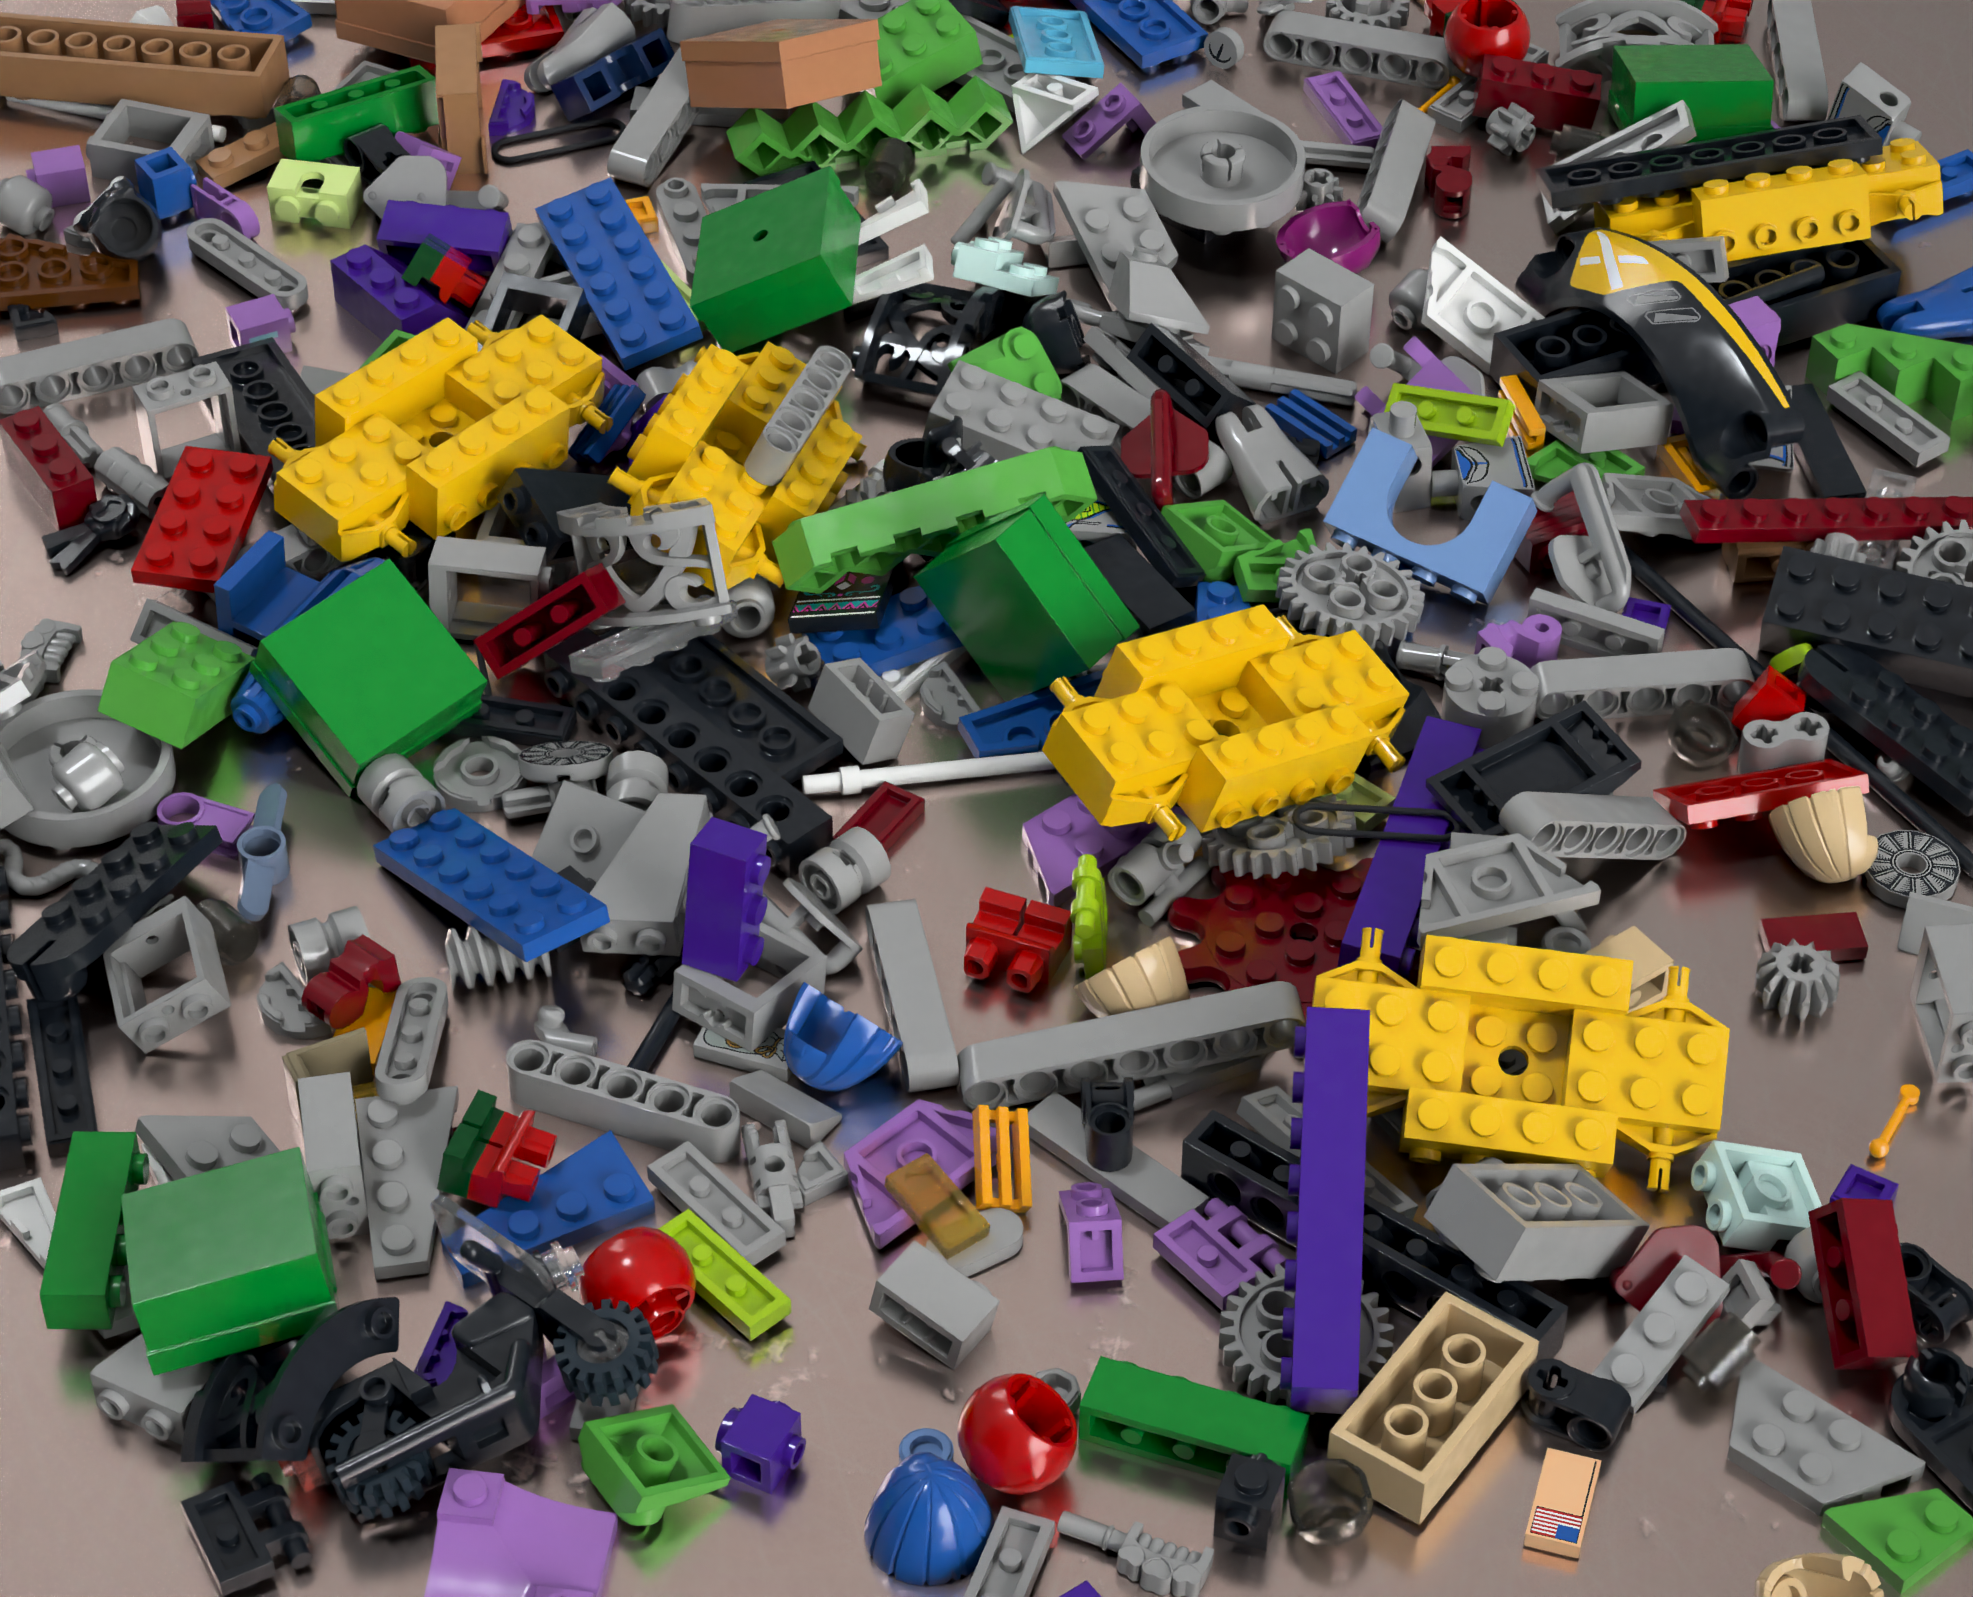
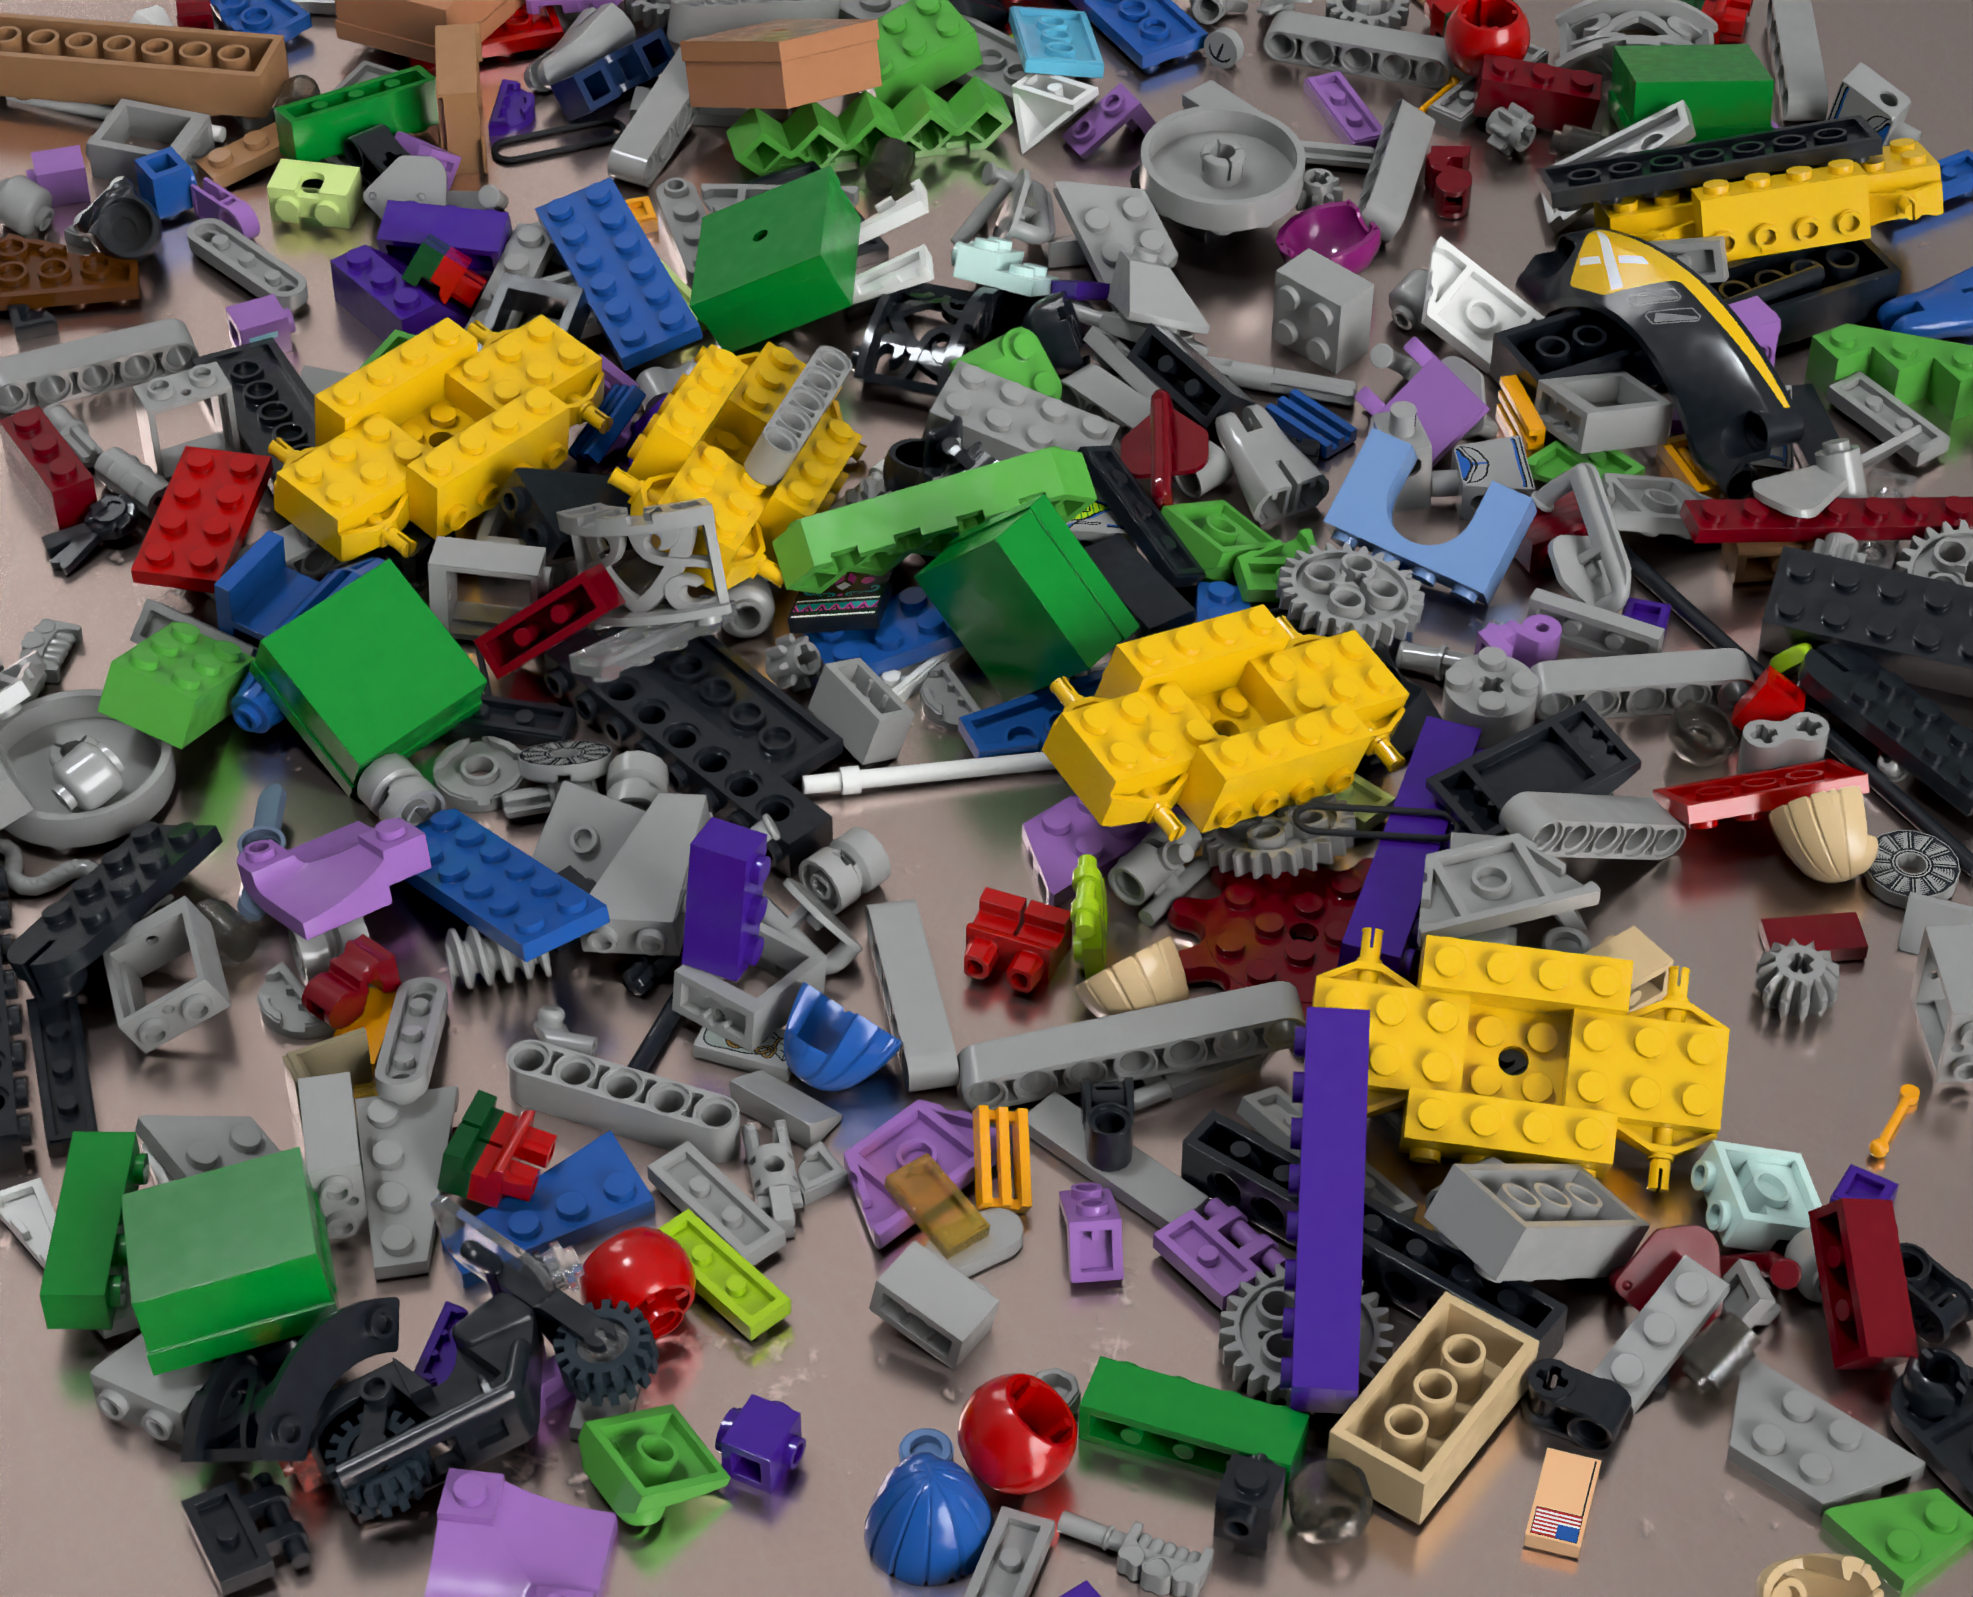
medium lavender piece [157,792,255,860] -> none
dark red tile [833,781,925,852] -> none
lime plate [1384,383,1516,447] -> none
none -> medium lavender slope [236,818,432,941]
none -> dark purple tile [1051,280,1110,300]
none -> light grey piece [1752,424,1922,518]

